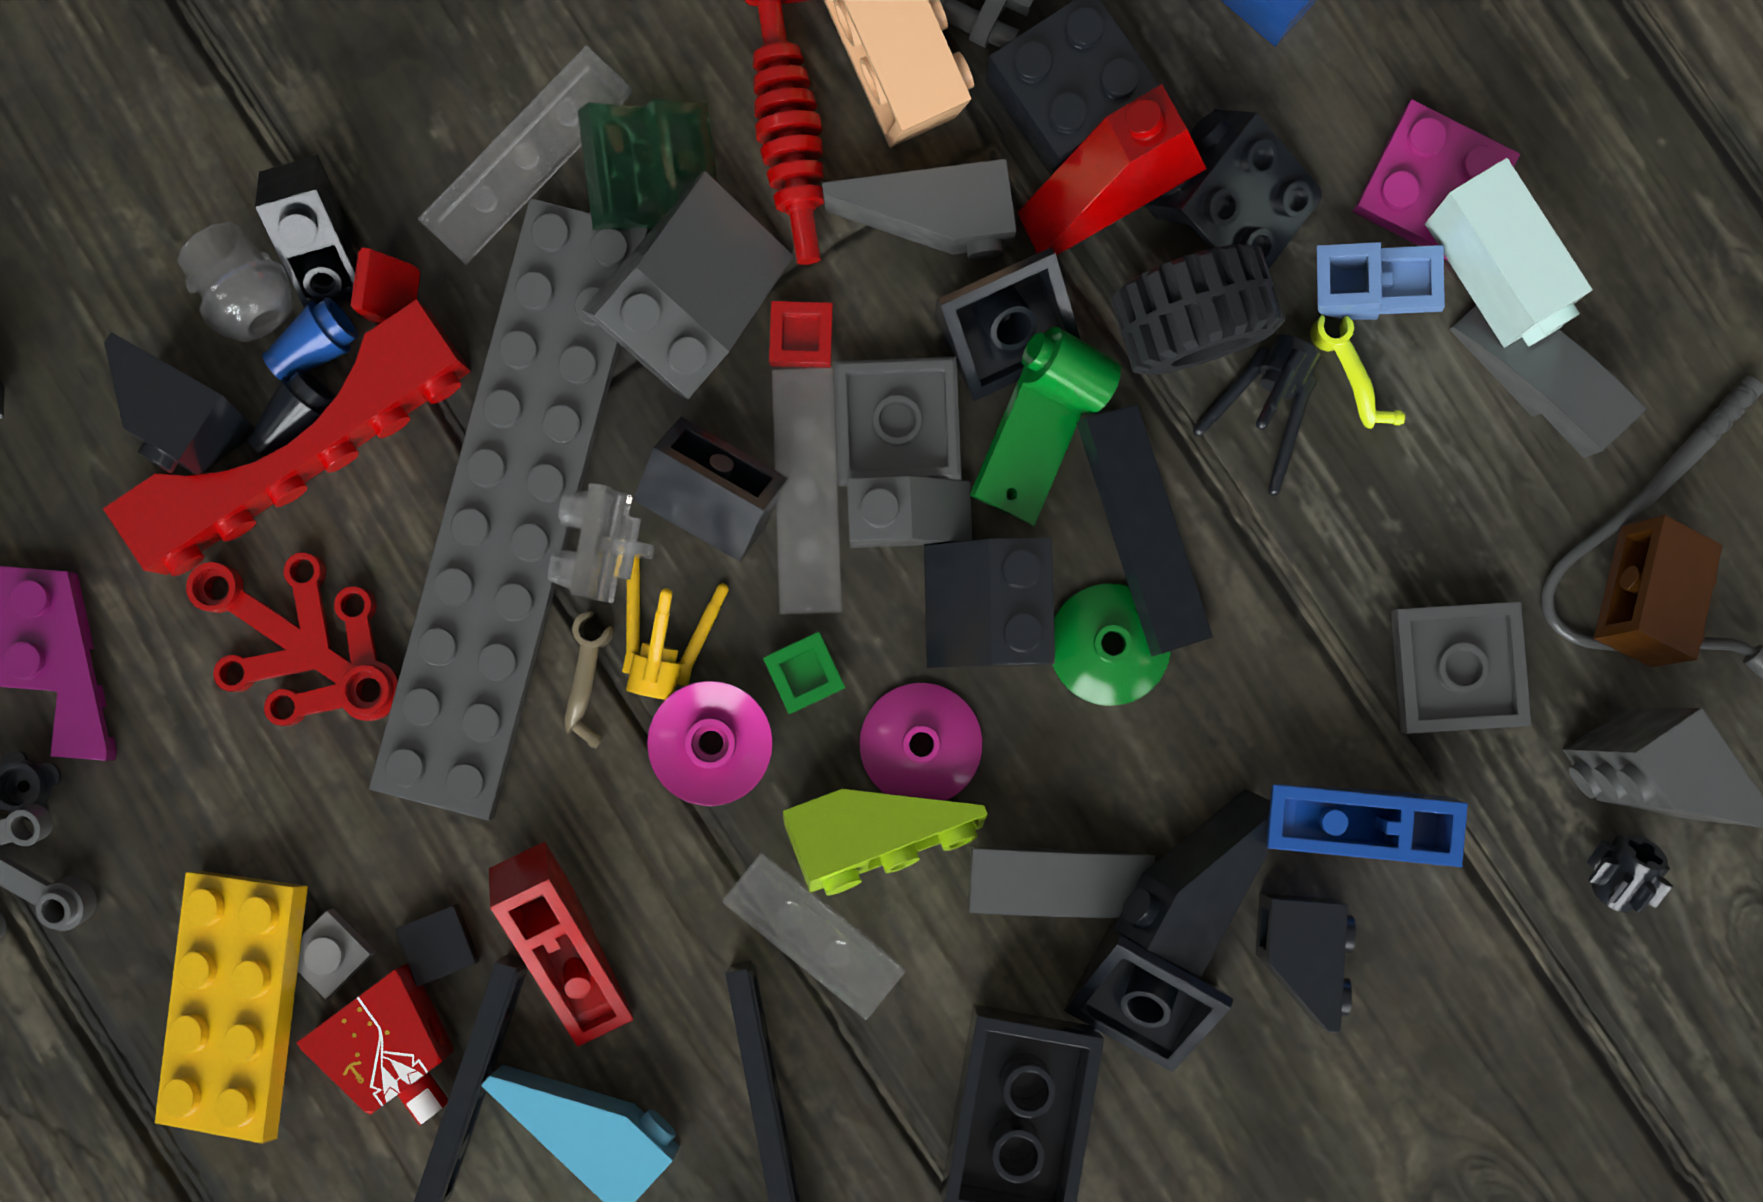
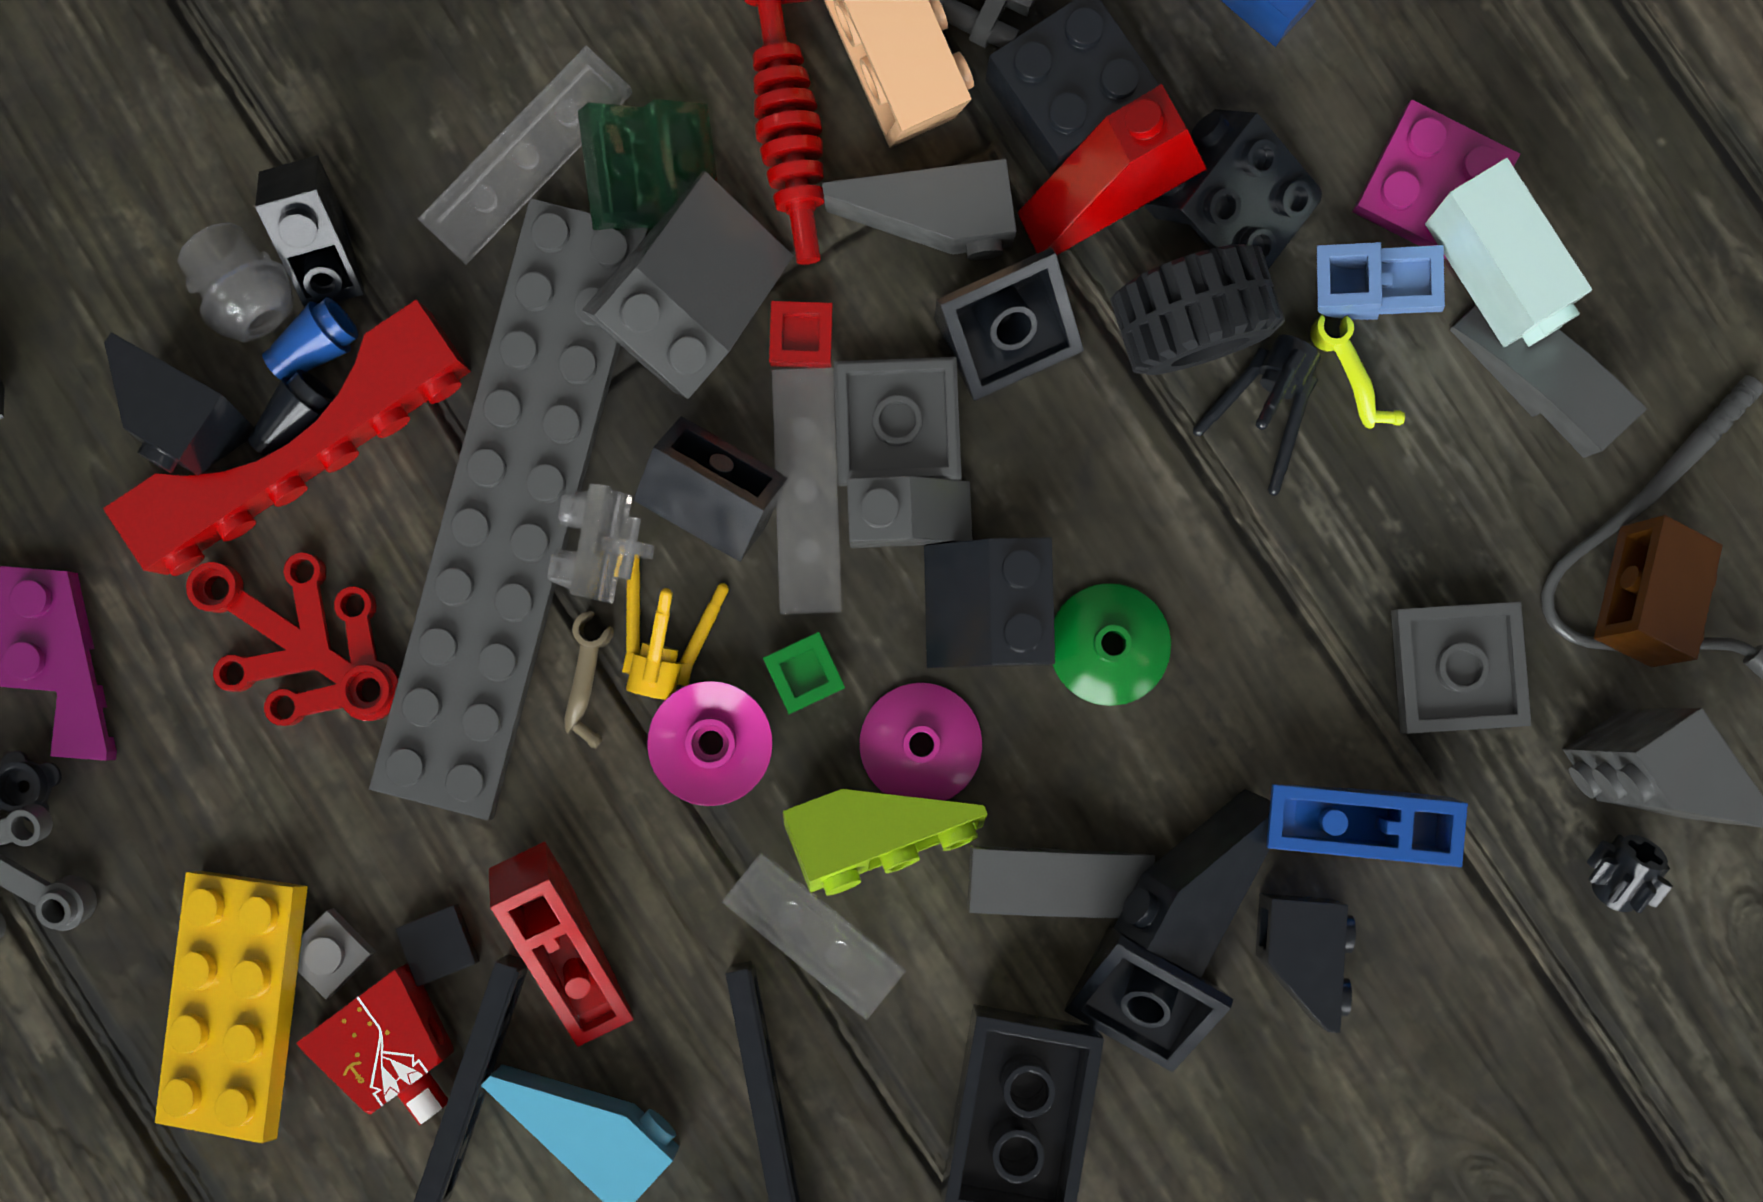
red slope [350,248,420,323] -> none
green door [970,326,1121,526] -> none
black tile [1076,404,1213,657] -> none

